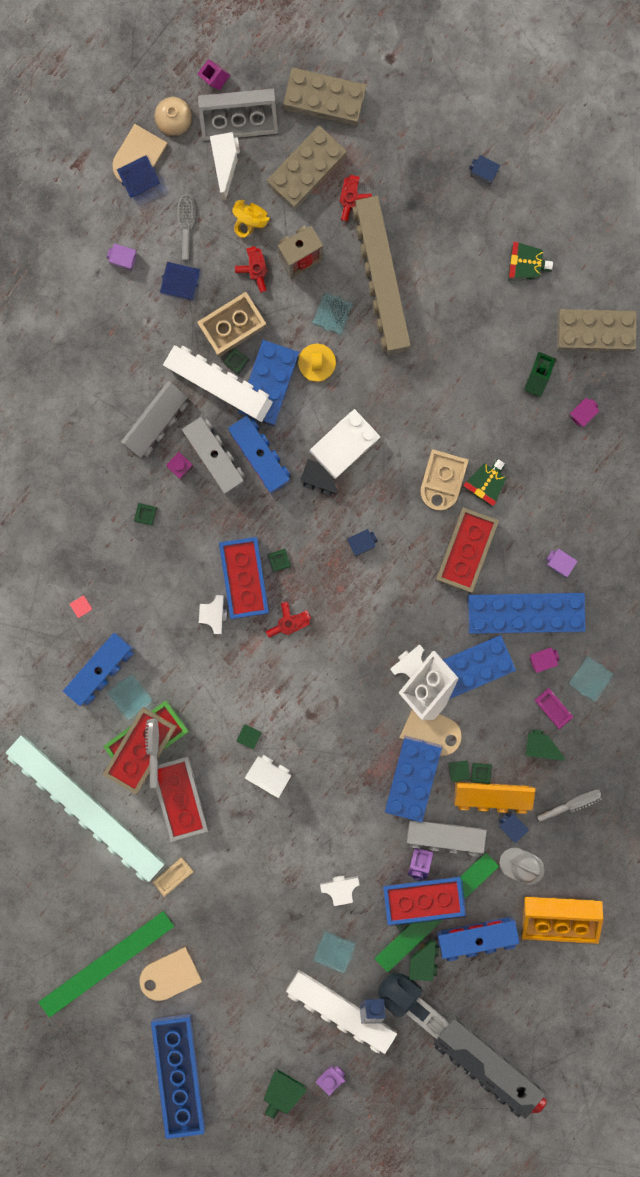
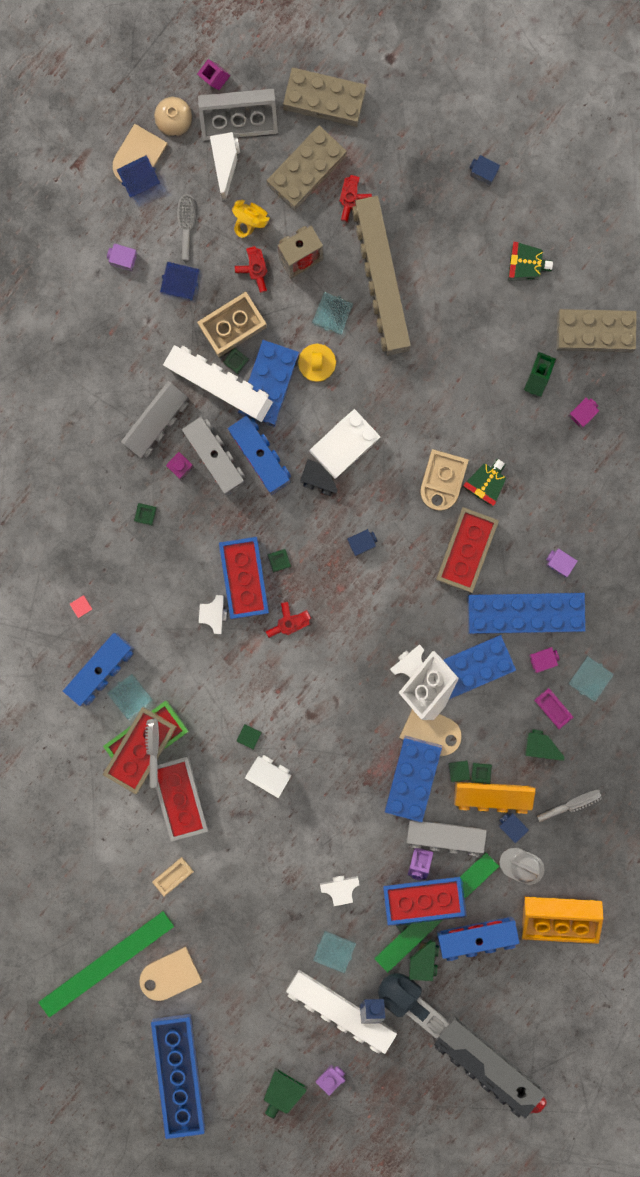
light aqua brick [6,735,165,882] -> none

